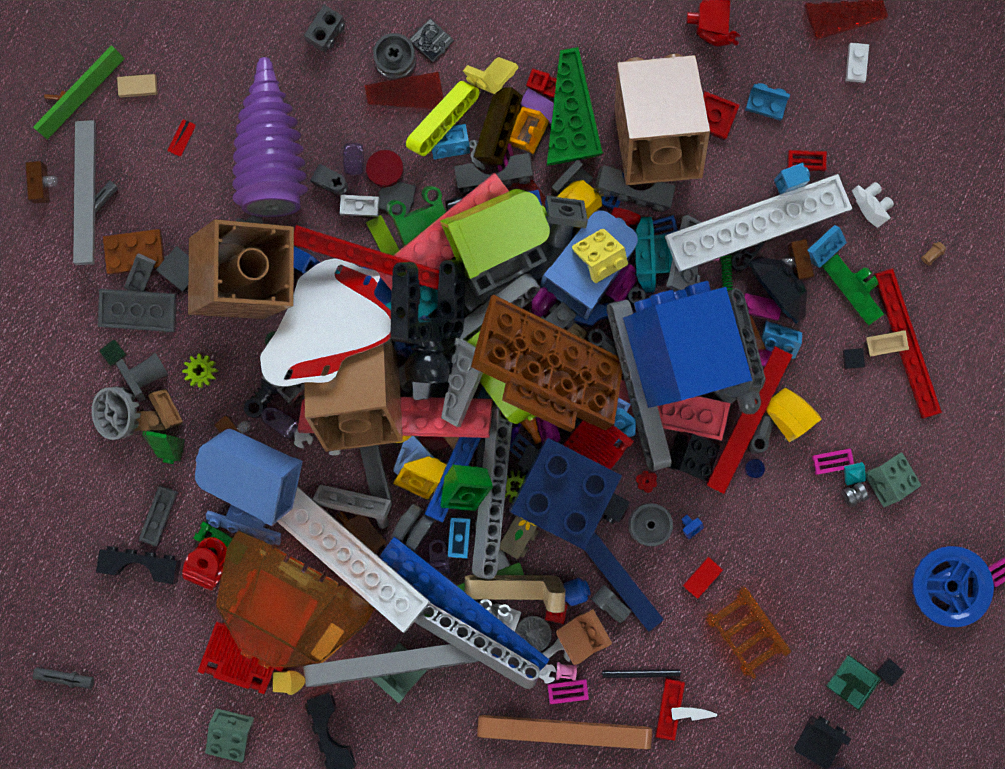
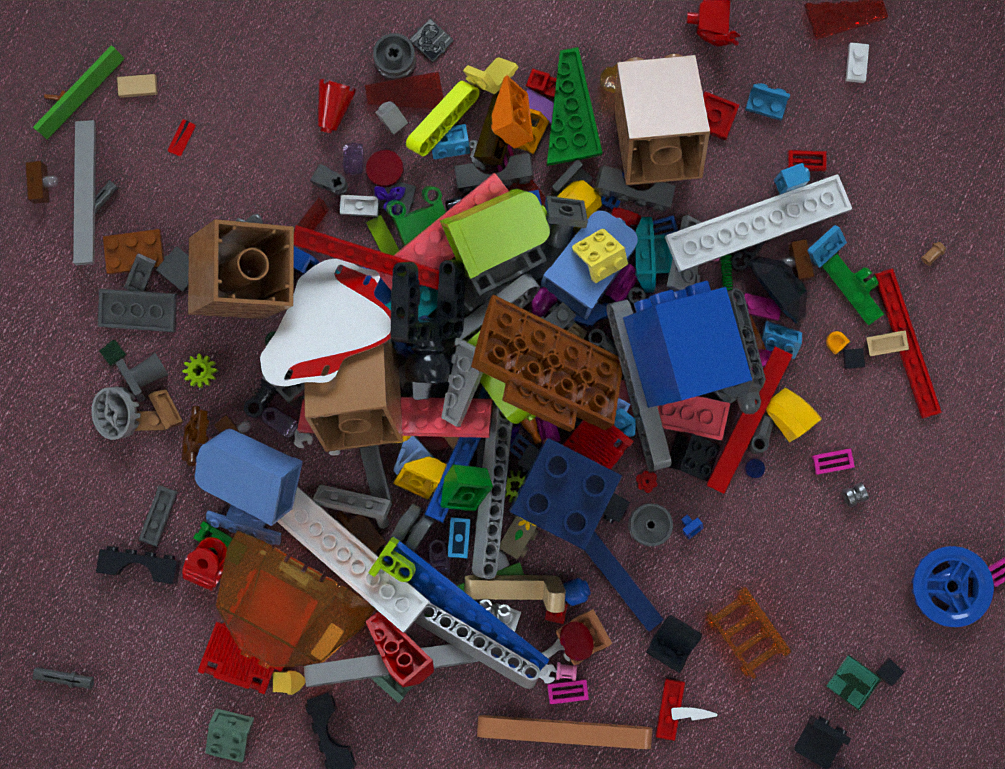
green wedge [142,431,185,464] -> none
medium lavender cone [232,57,308,217] -> none
dark grey brick [304,5,345,53] -> none
light grey wheel [516,616,551,651] -> none
dark grey piece [591,585,631,624] -> none
black bar [602,669,681,678] -> none
red tile [682,557,723,599] -> none
teal tile [844,462,866,485] -> none
white connector [852,182,894,228] -> none
sand green bracket [865,452,921,507] -> none
none -> reddish brown plate [181,405,209,466]
none -> clear red tile [297,197,329,231]
none -> red cone [318,79,356,134]
none -> red wedge [365,611,434,687]
none -> lime tile [368,537,416,582]
none -> dark purple plant [374,186,406,214]
none -> light grey brick [375,101,408,135]
none -> orange slope [491,75,534,149]
none -> dark red tile [560,621,594,662]
none -> clear yellow hair [600,63,617,93]
none -> black bracket [646,615,702,673]
none -> light orange tile [826,331,850,355]

